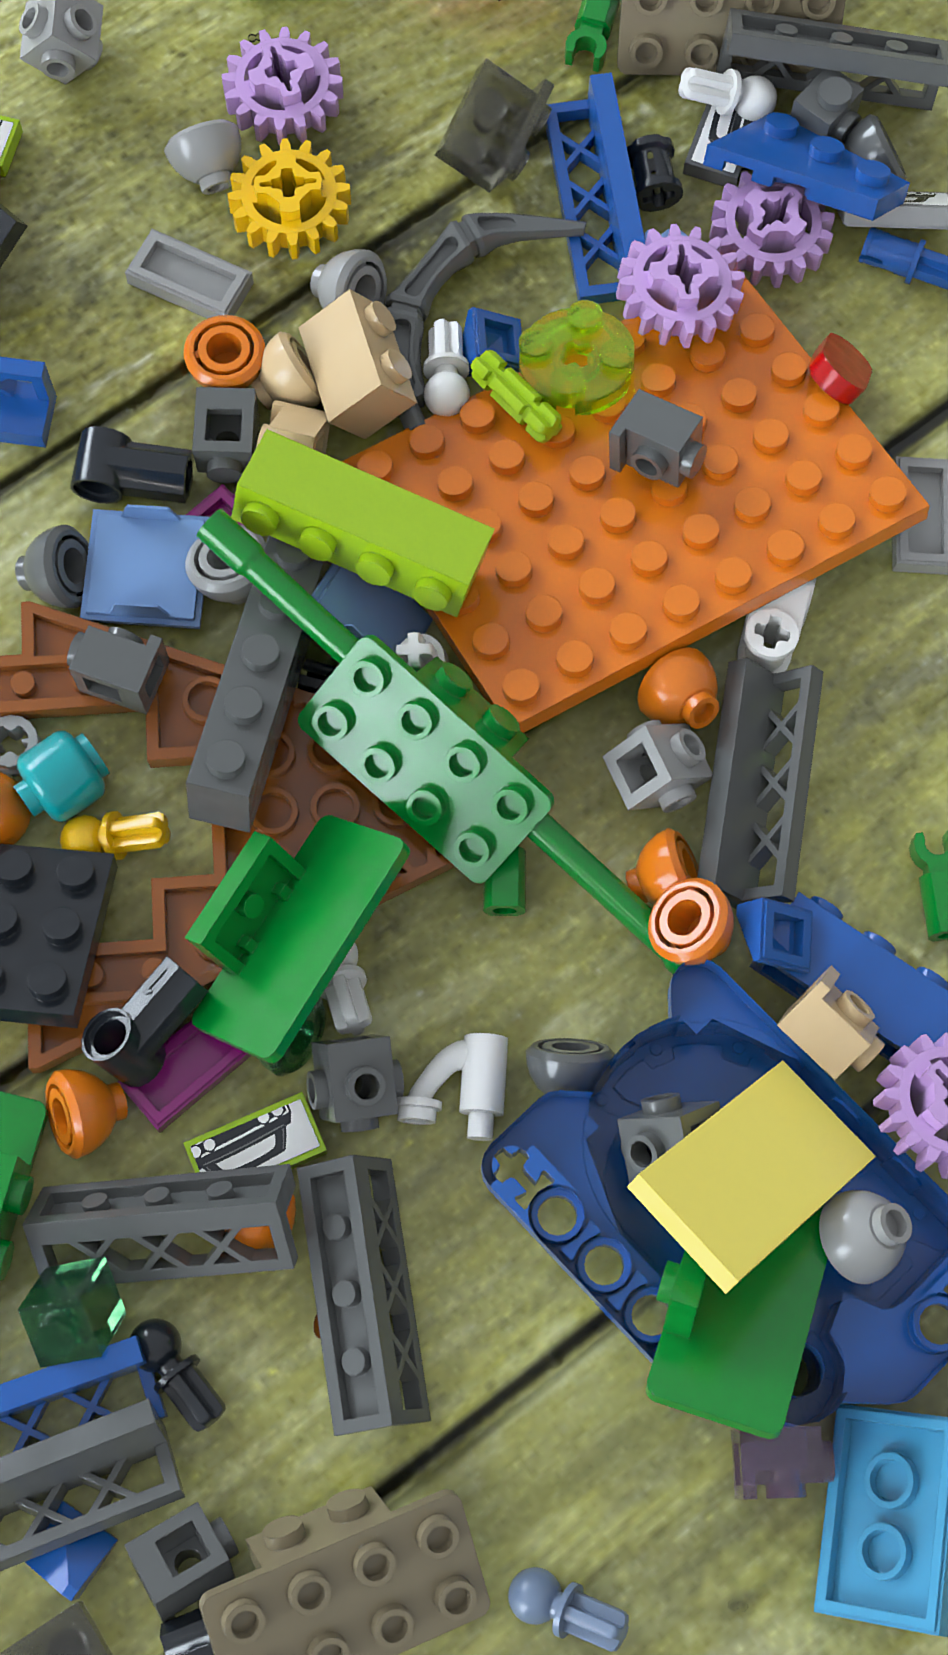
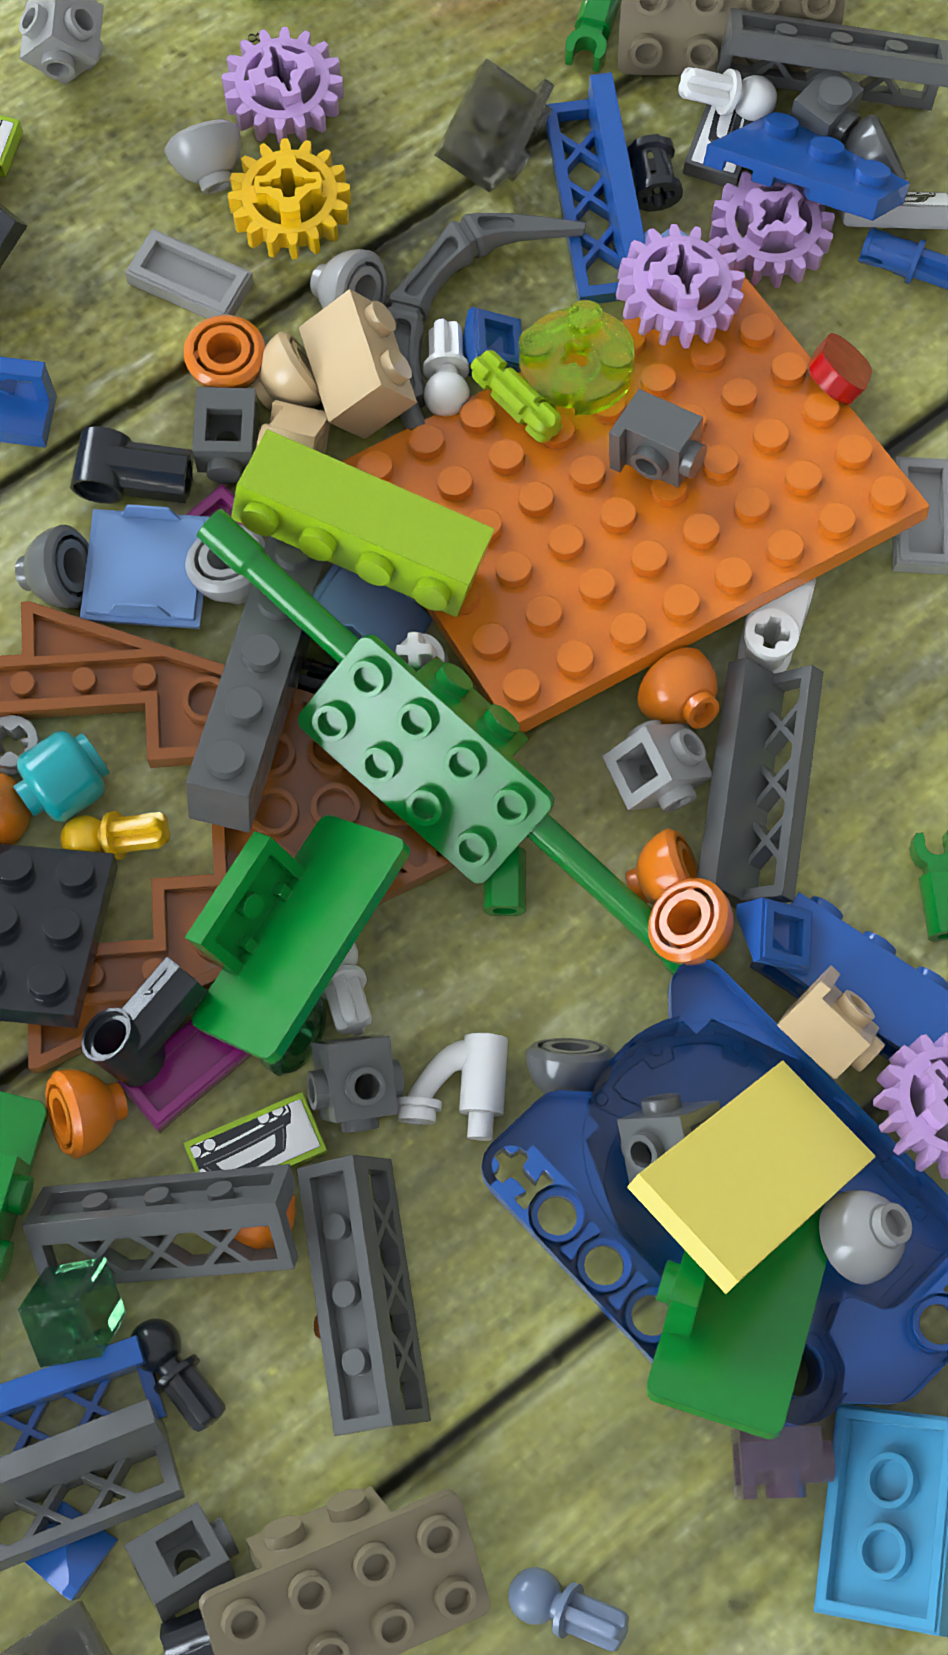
dark grey brick [67,625,170,715] -> none

